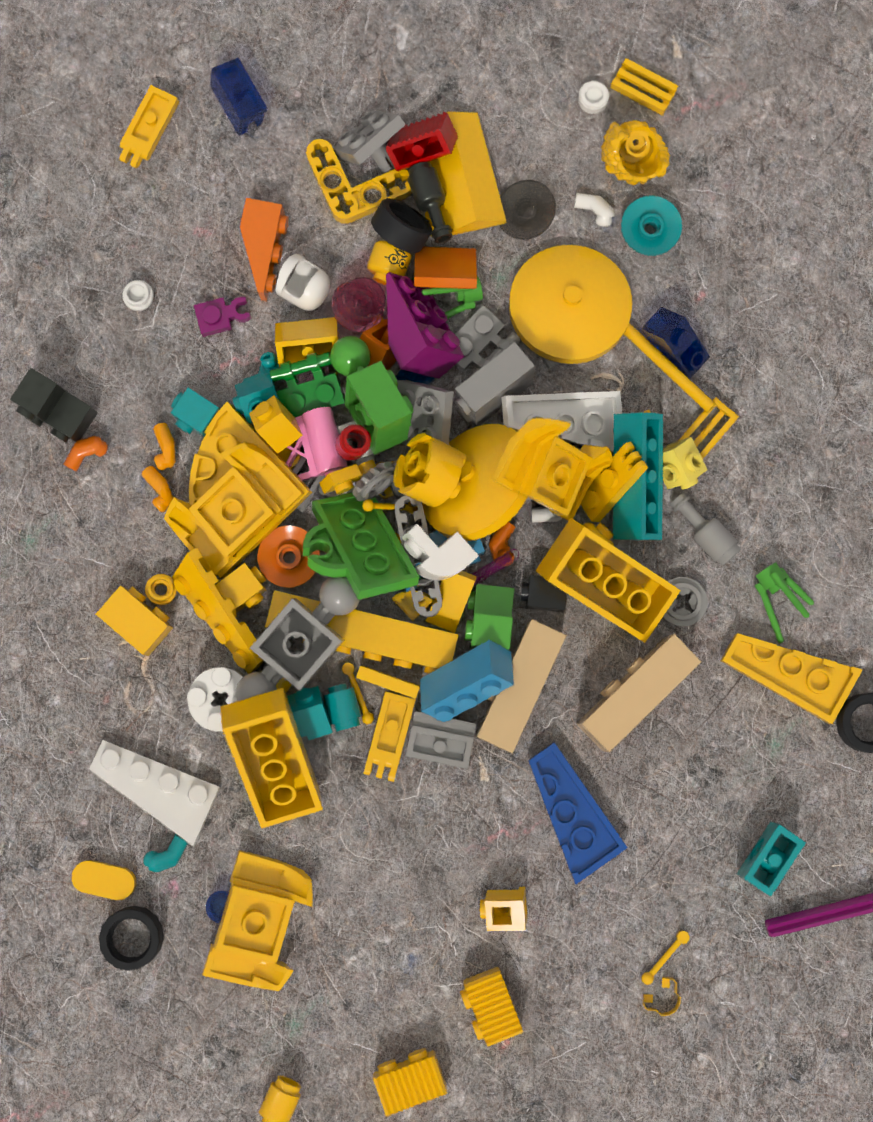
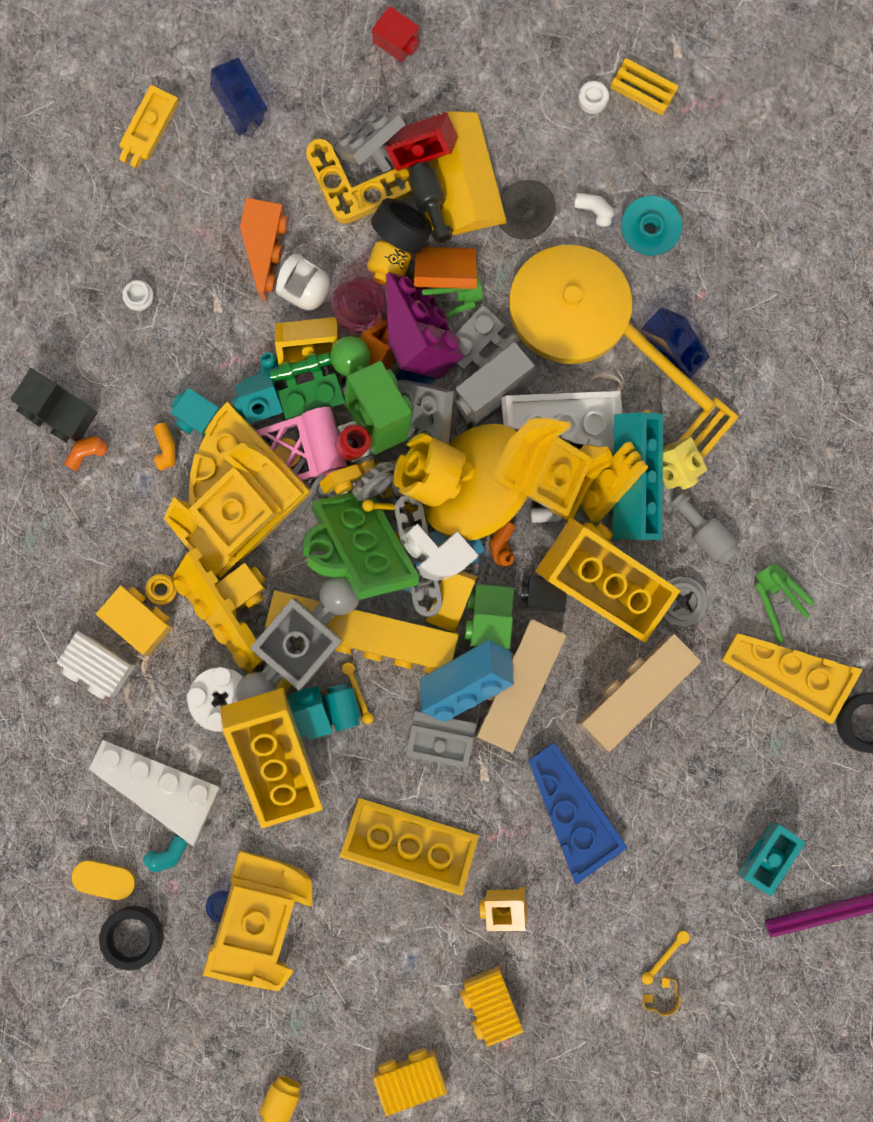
light orange arm [141,466,174,512] -> none
magenta plate [194,297,252,337] -> none
yellow brick [249,395,303,454] -> none
orange dish [257,525,320,588] -> none
yellow tile [356,665,420,699] -> none
yellow hinge [363,691,416,782] -> none
yellow tile [391,590,434,621] -> none
magenta piece [472,549,519,587] -> none
yellow hair [601,120,670,185] -> none
none -> white brick [57,631,135,699]
none -> yellow slope [339,798,479,896]
none -> red brick [372,6,421,63]

